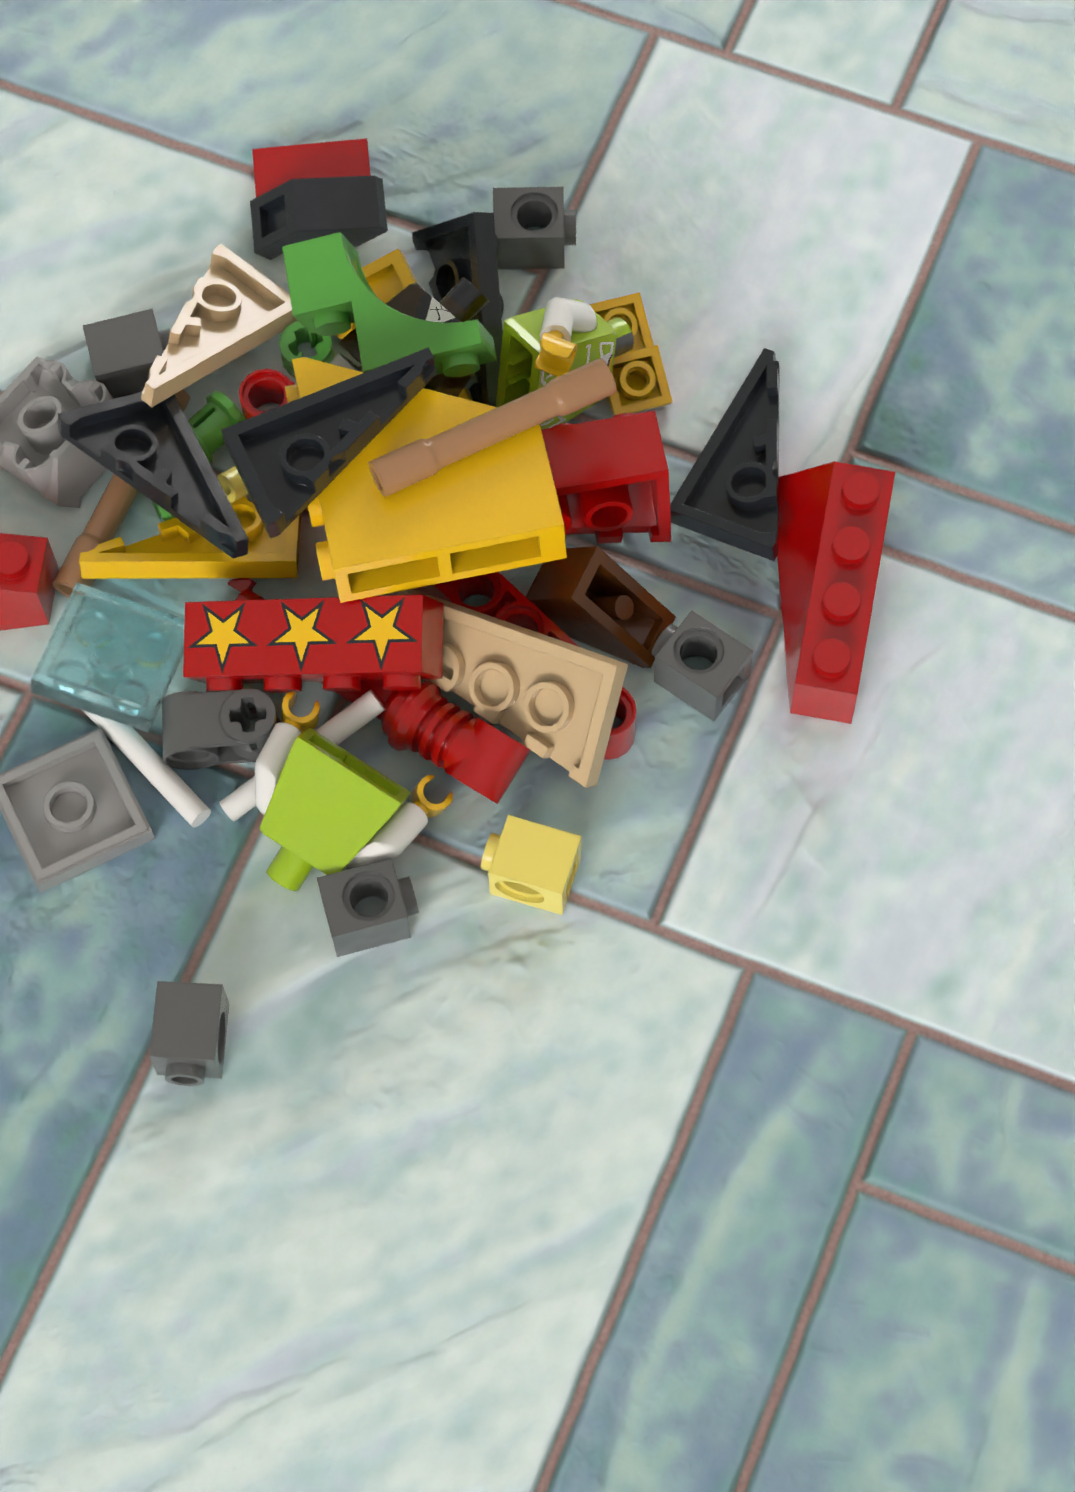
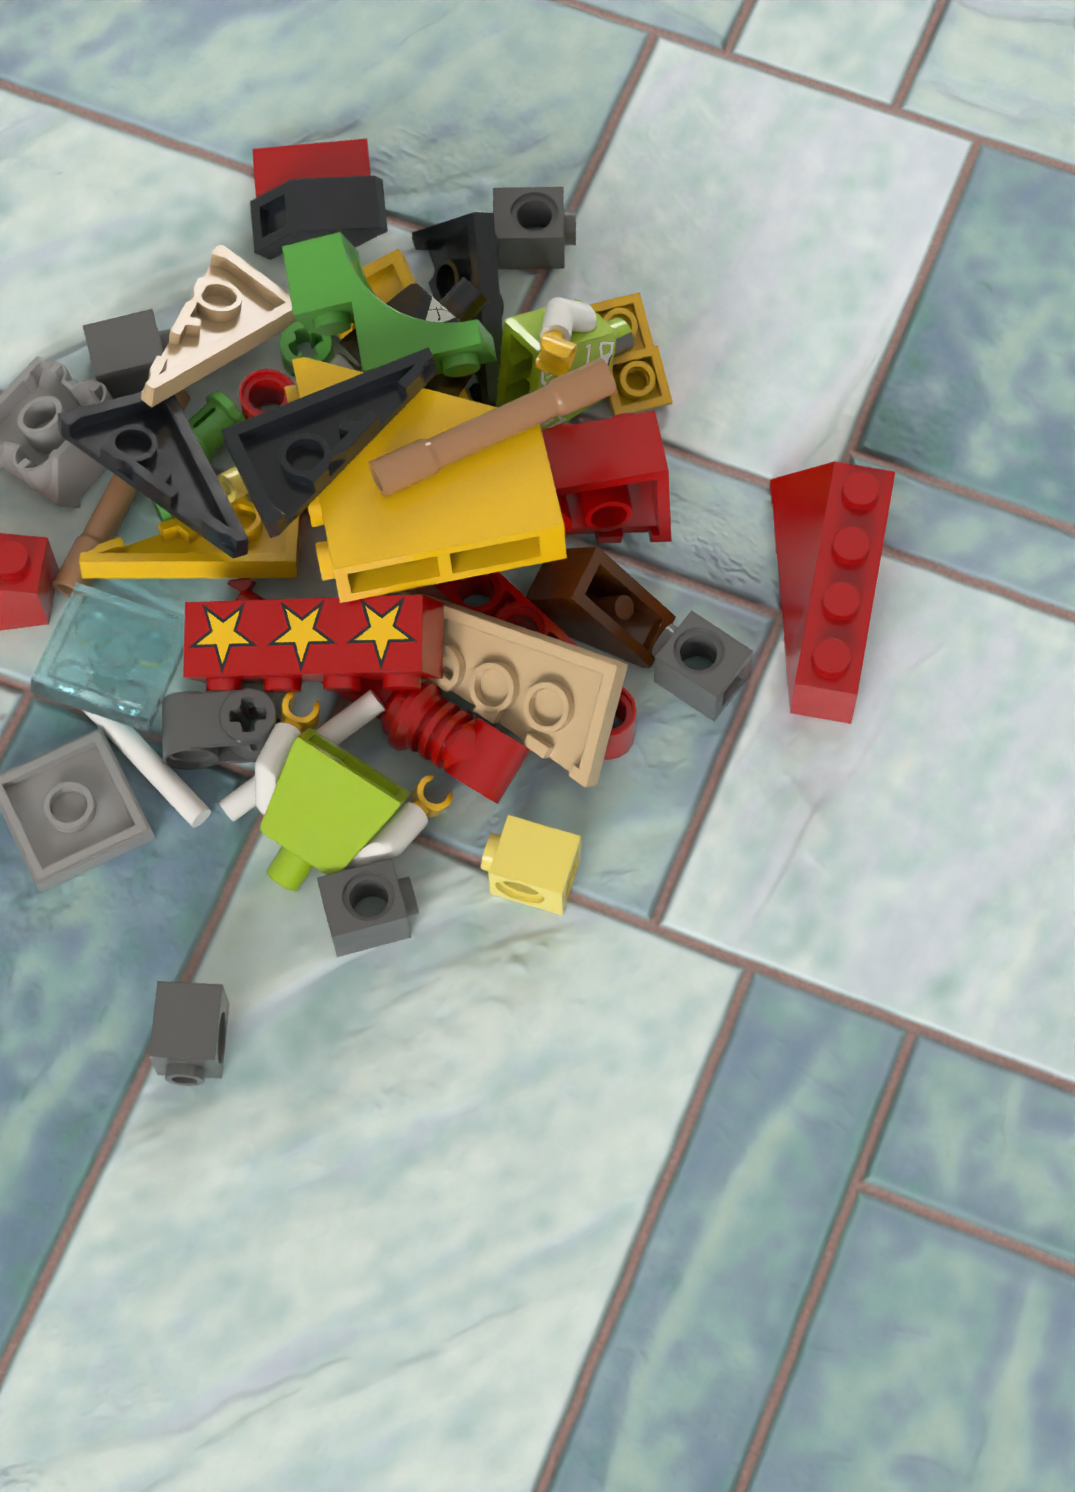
black wing [670,348,780,561] -> none

